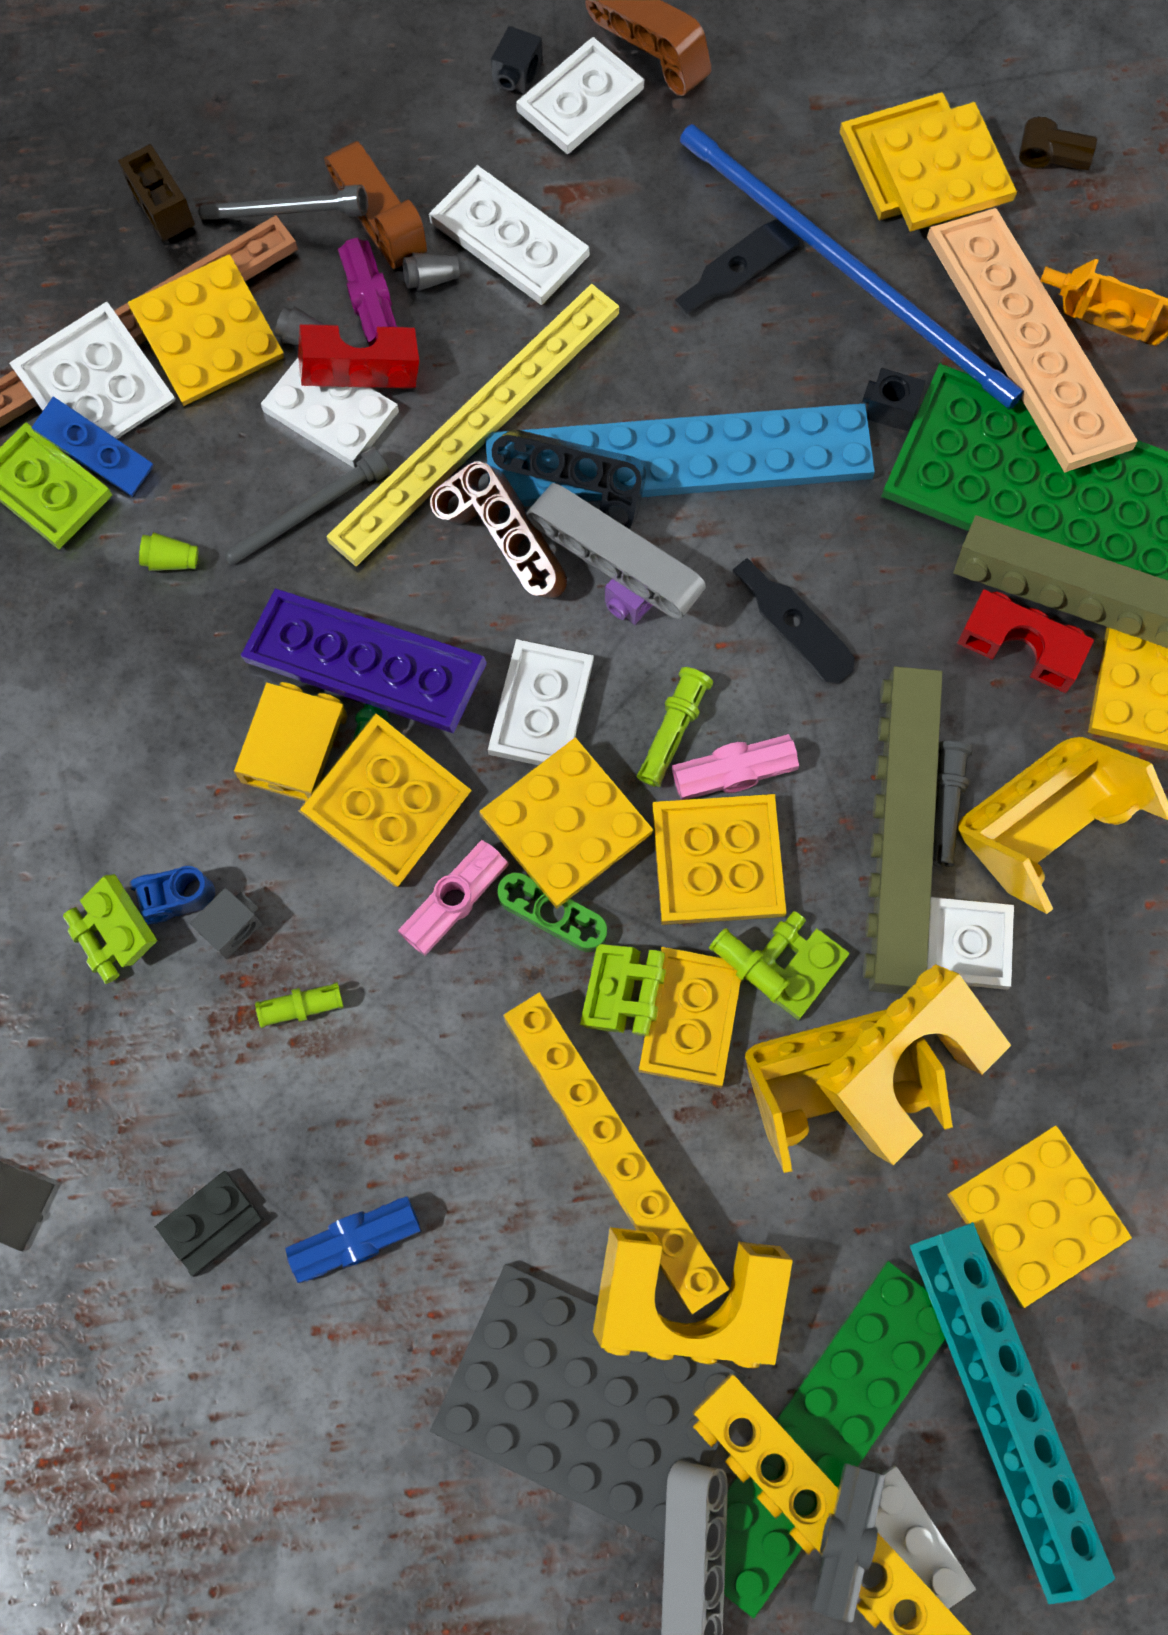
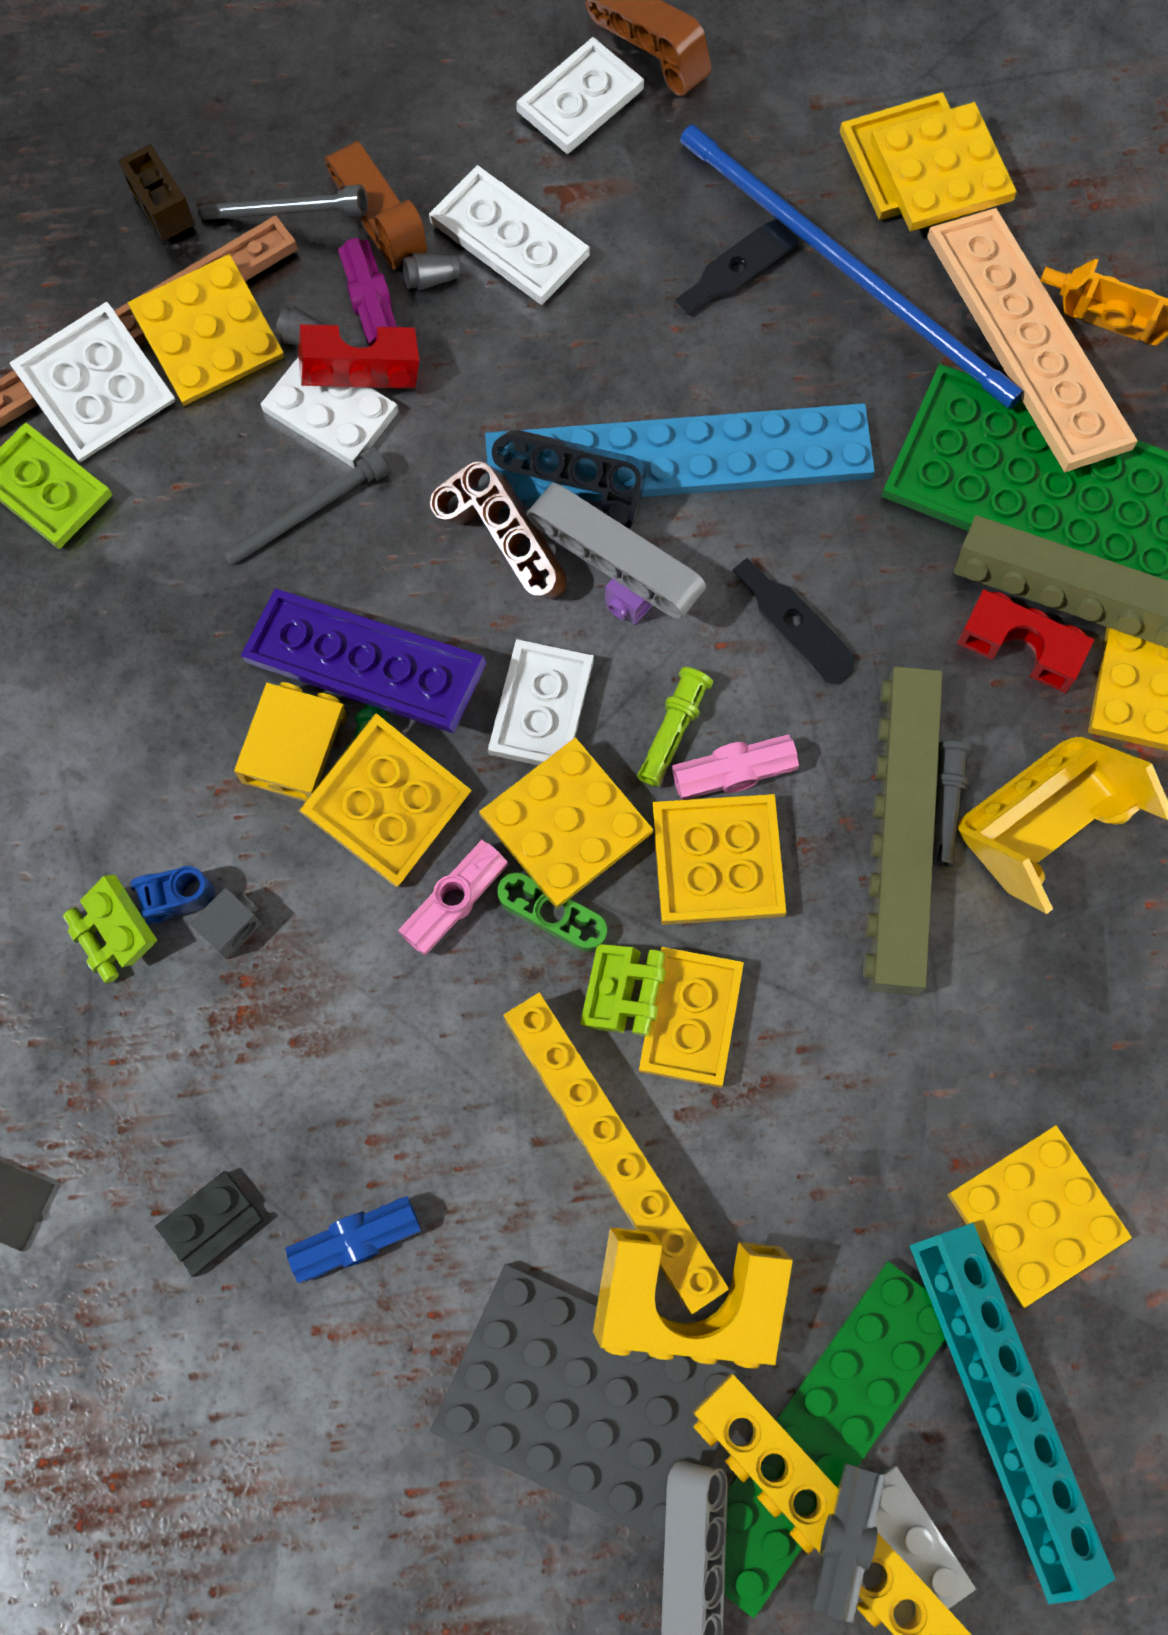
blue plate [31,396,154,497] -> none
lime cone [139,532,198,571] -> none
lime pin [255,982,344,1028] -> none
light yellow plate [326,284,619,566] -> none
black brick [491,26,543,95] -> none
lime pin [709,928,791,1003] -> none
lime plate [745,911,850,1021] -> none
yellow windscreen [745,1009,953,1173] -> none
yellow arch [816,964,1011,1165] -> none
black brick [862,367,925,432] -> none
white plate [927,897,1014,990] -> none
dark brown piece [1019,117,1098,171] -> none

